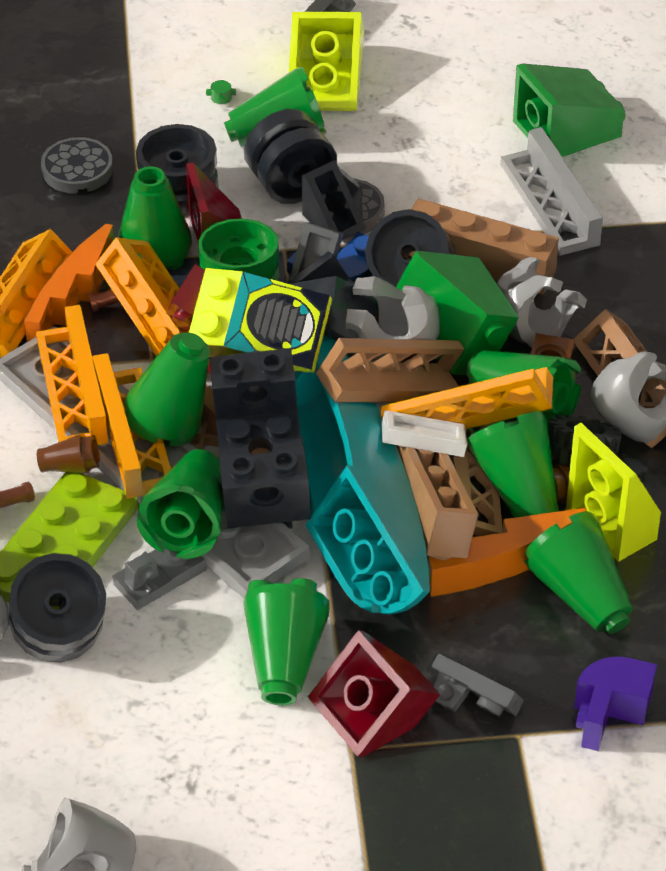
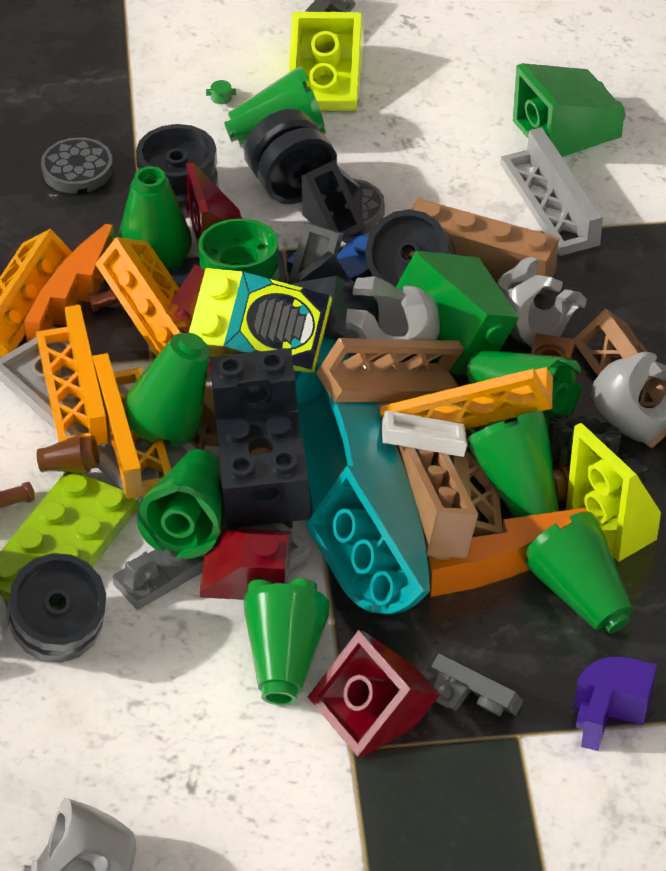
none -> dark red slope [200,527,293,600]

